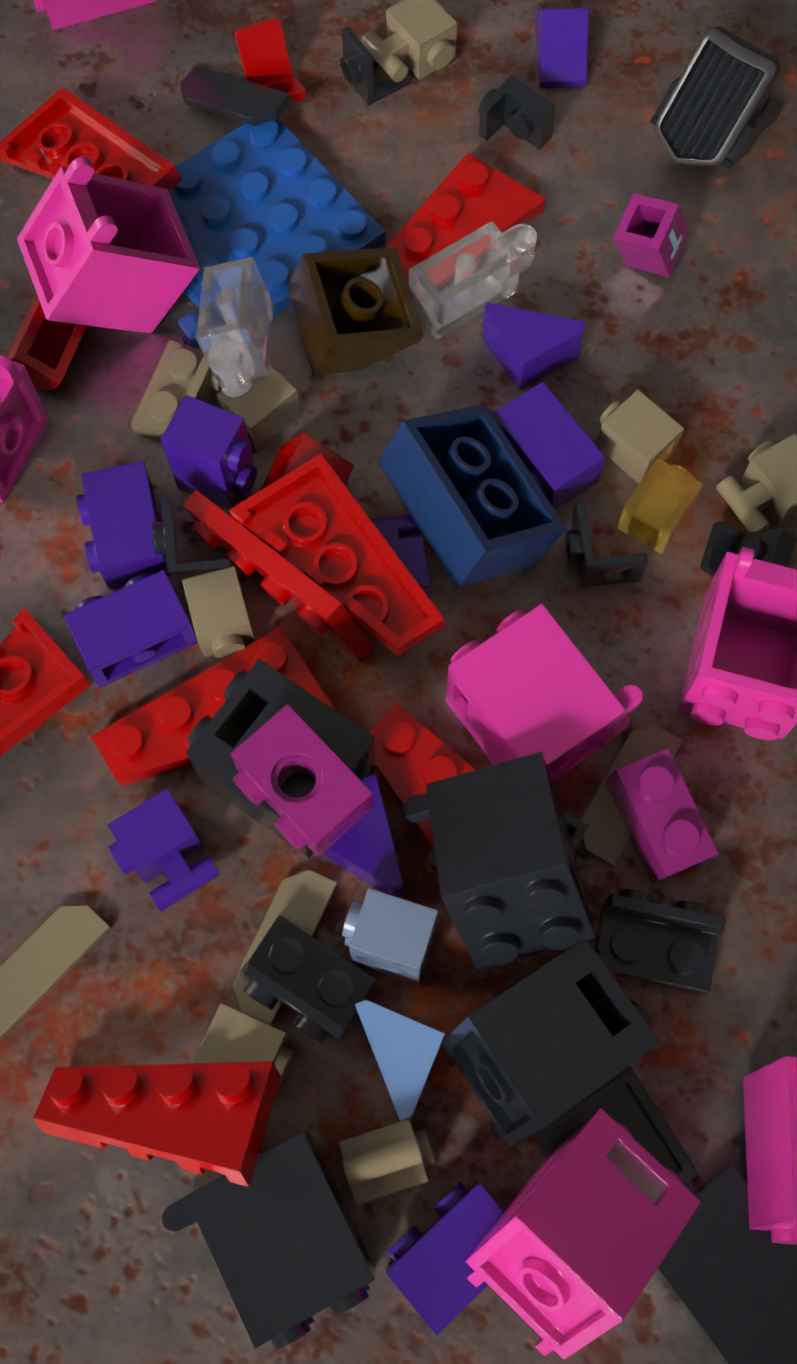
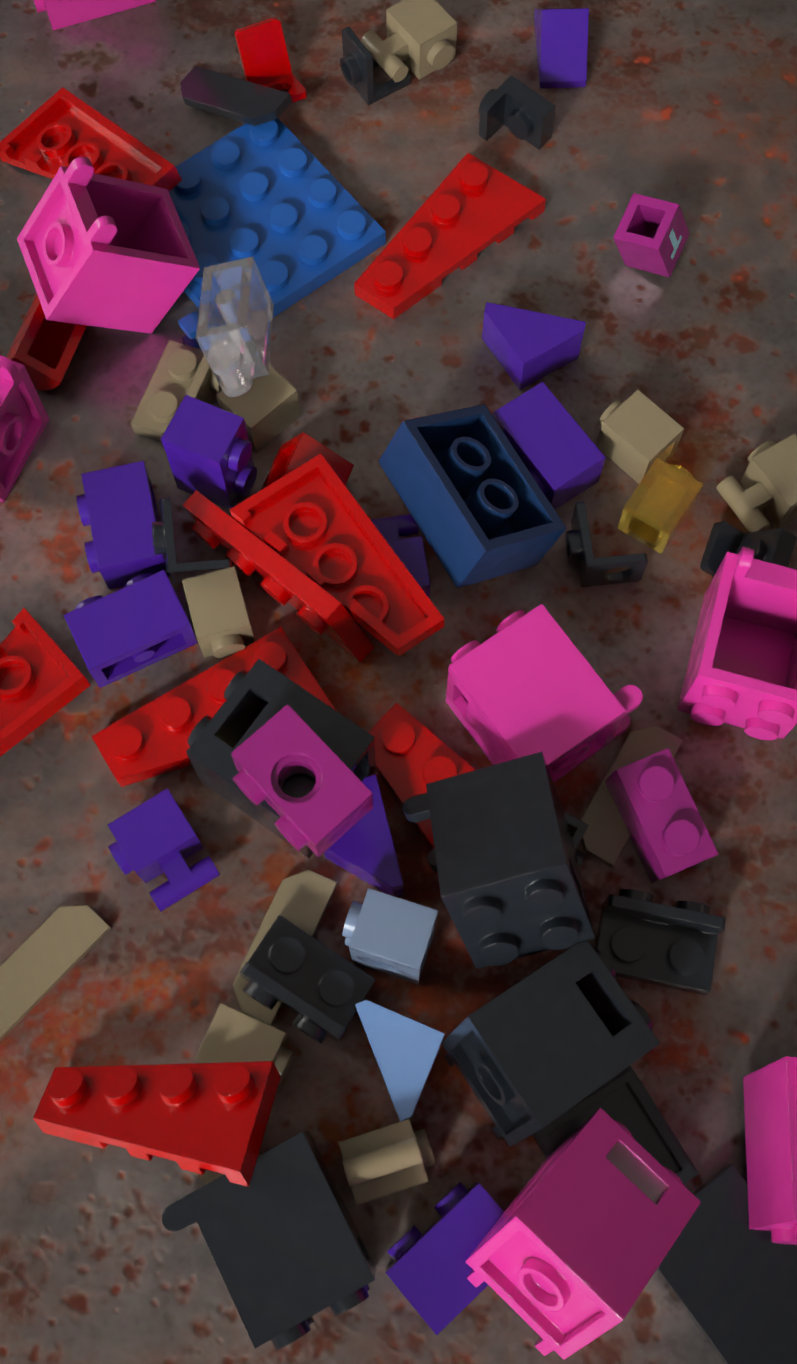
dark brown slope [287,247,424,376] -> none
clear brick [409,221,537,340] -> none
black piece [650,26,784,169] -> none

